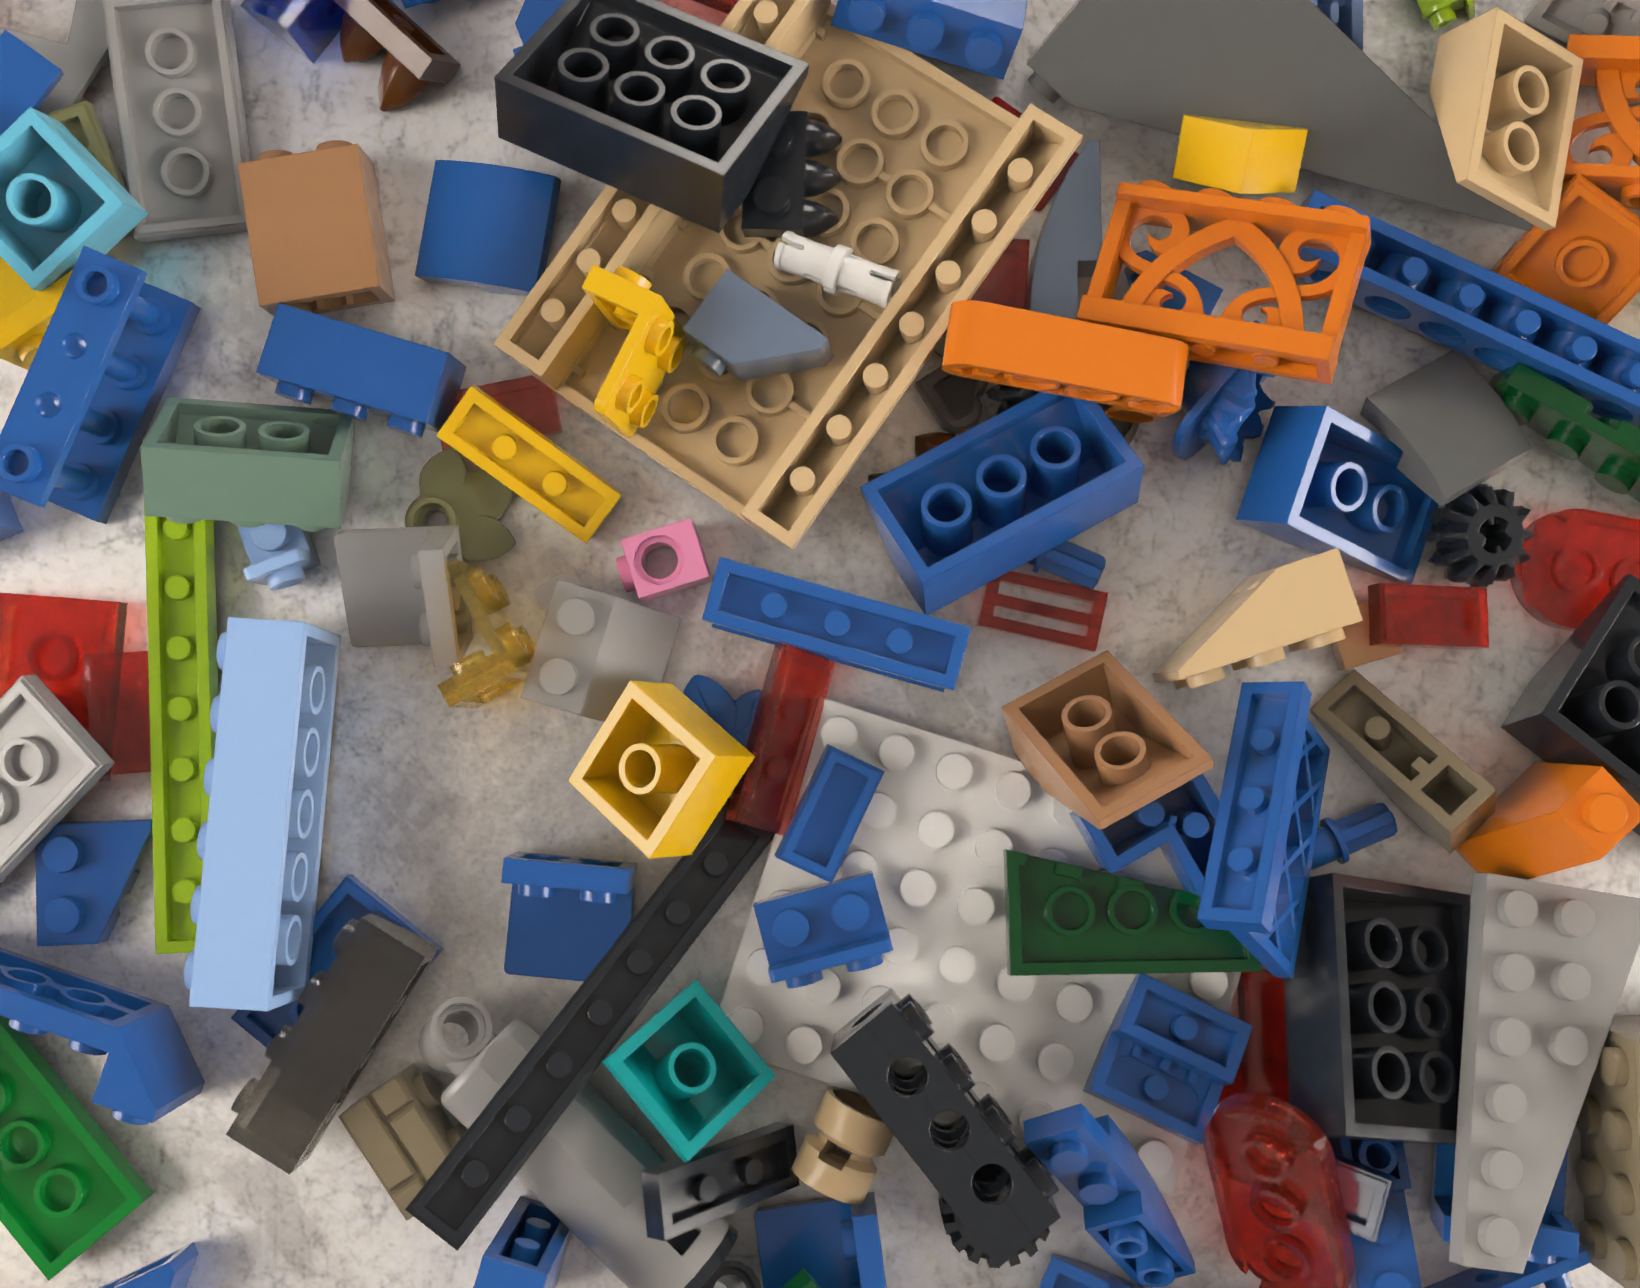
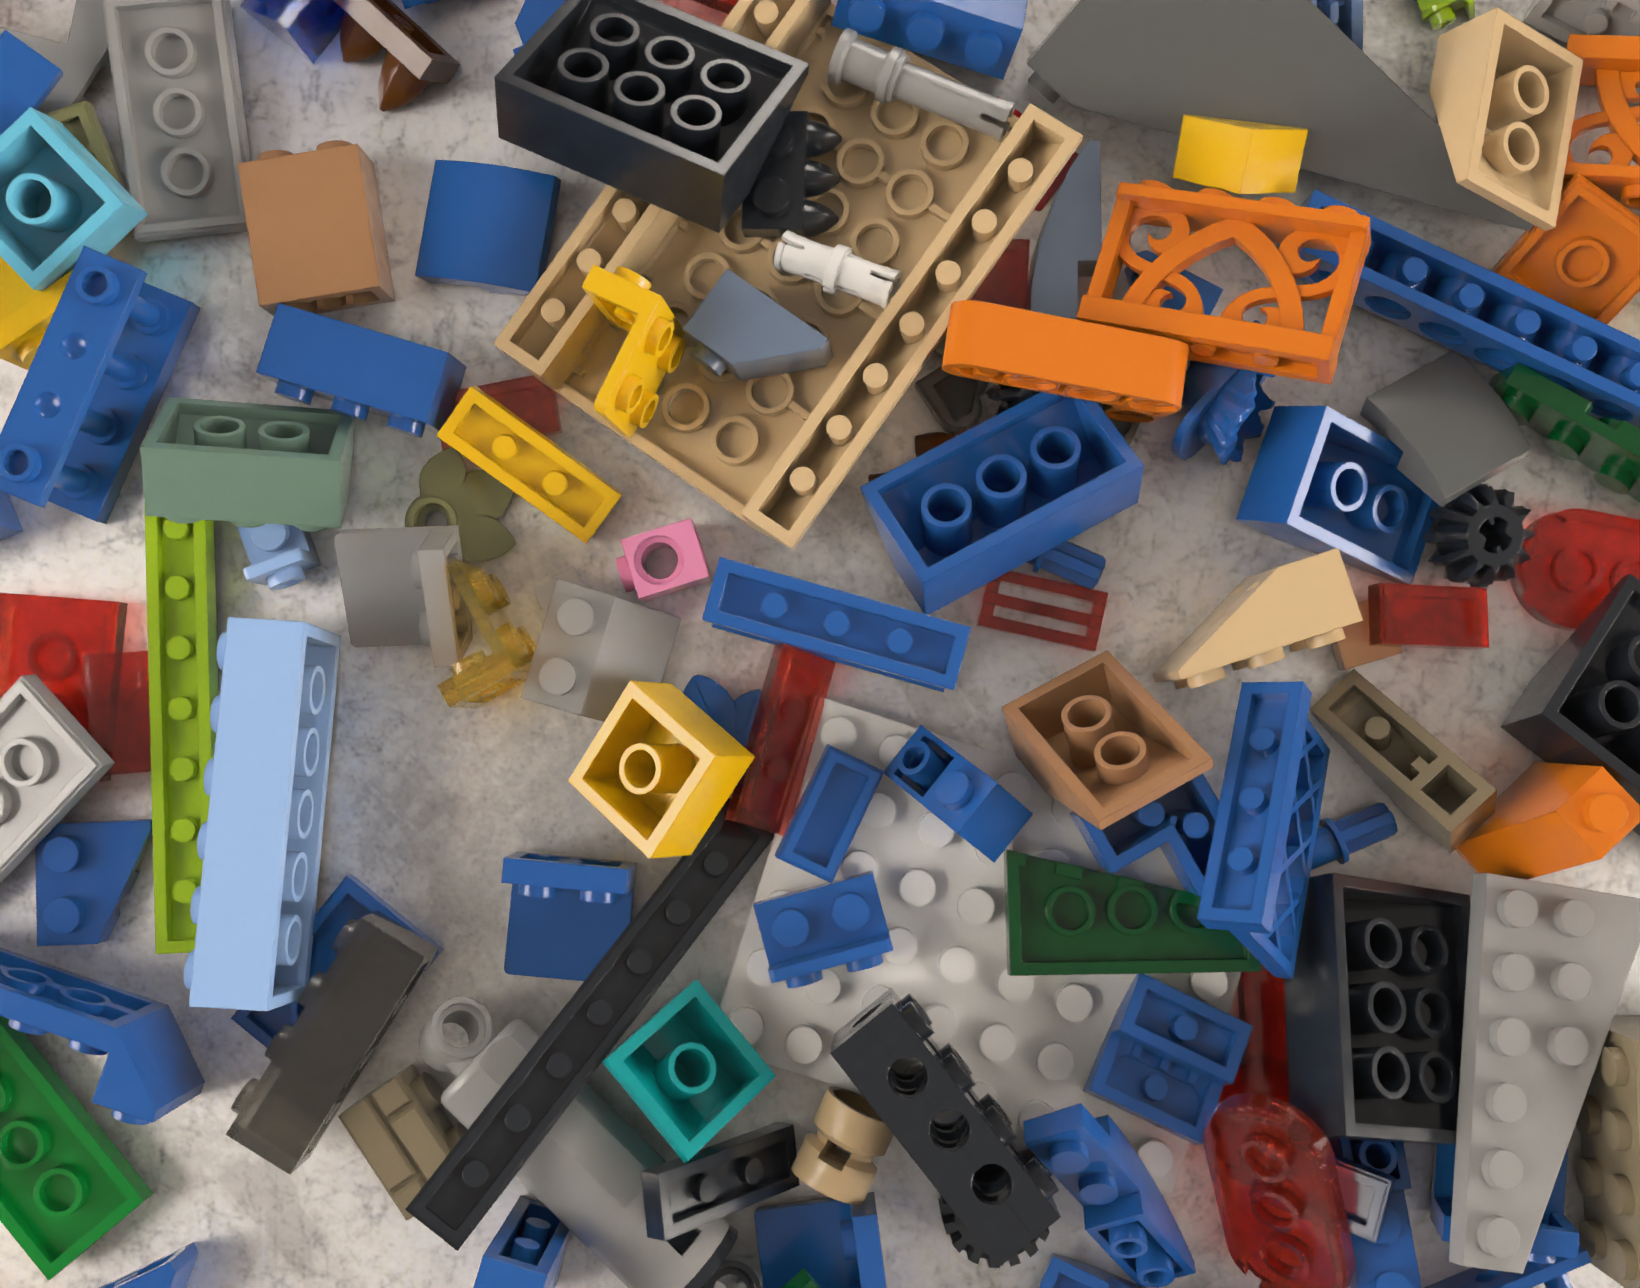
none -> light grey pin [827,28,1016,142]
none -> blue slope [884,725,1033,863]

